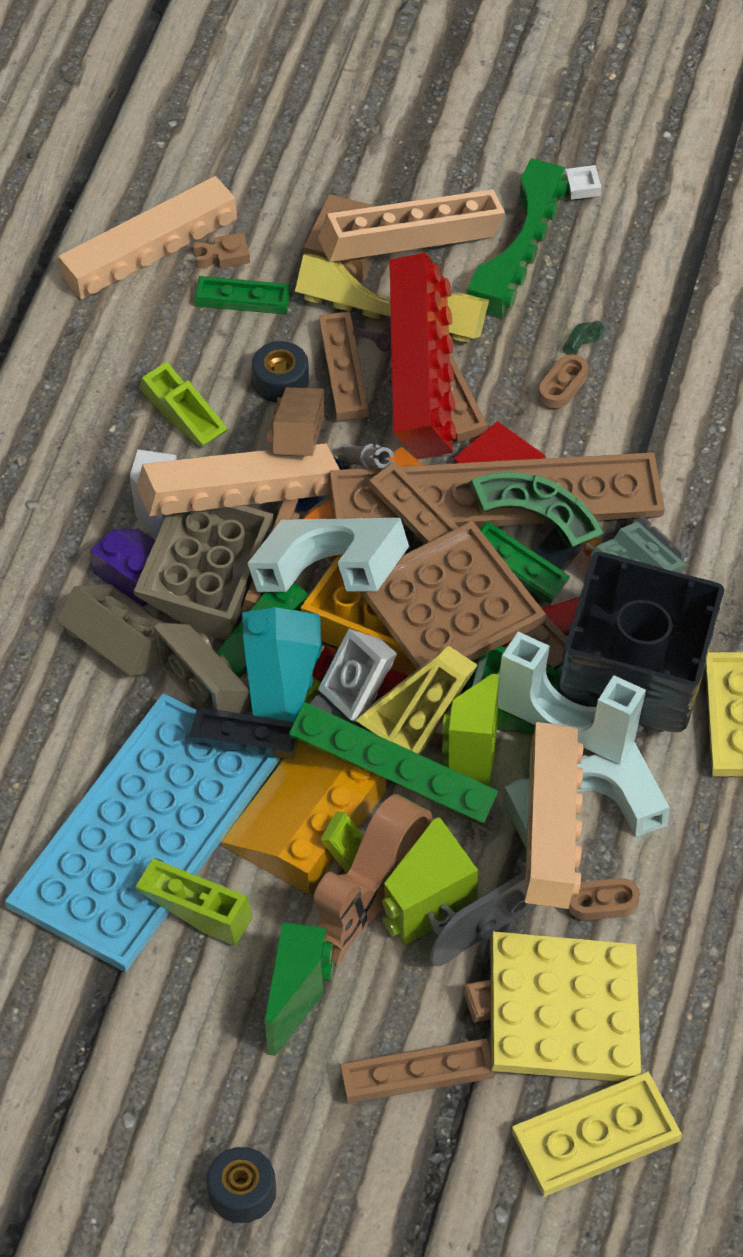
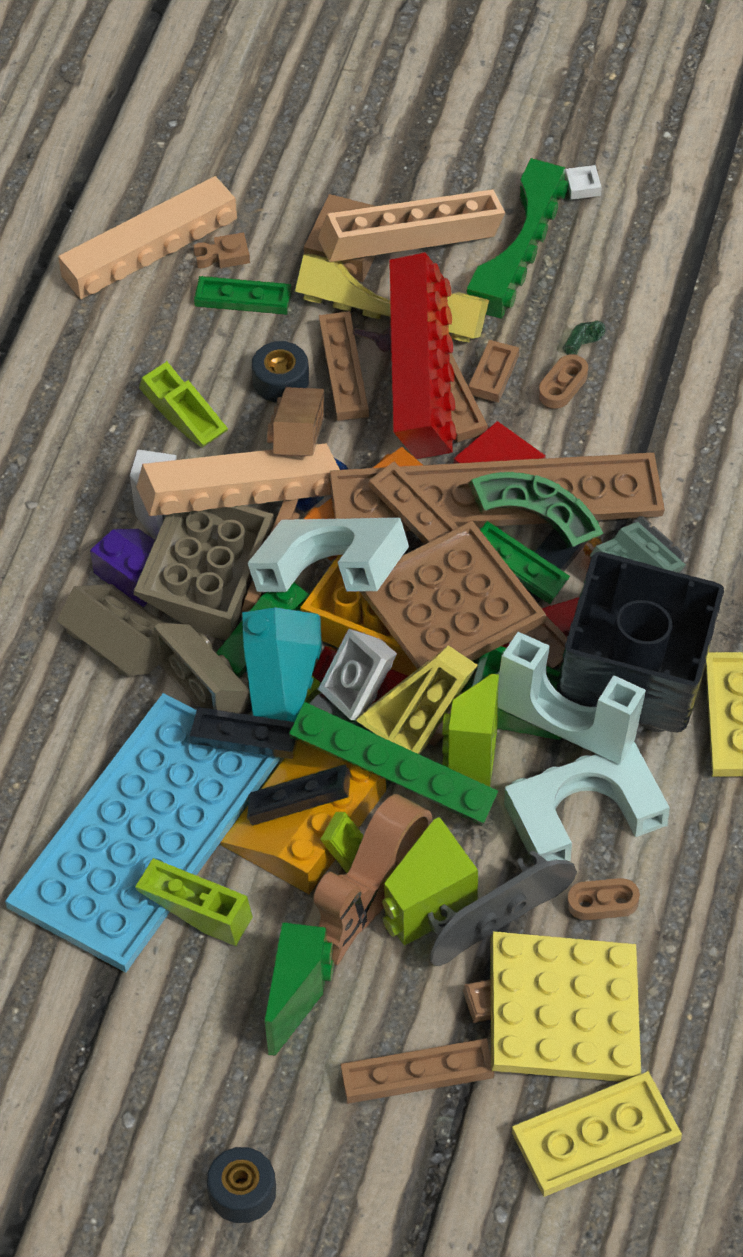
light grey pin [337,444,394,469] -> none
light nougat brick [525,722,583,909] -> none
none -> black tile [247,764,351,826]
none -> medium nougat plate [468,340,519,403]

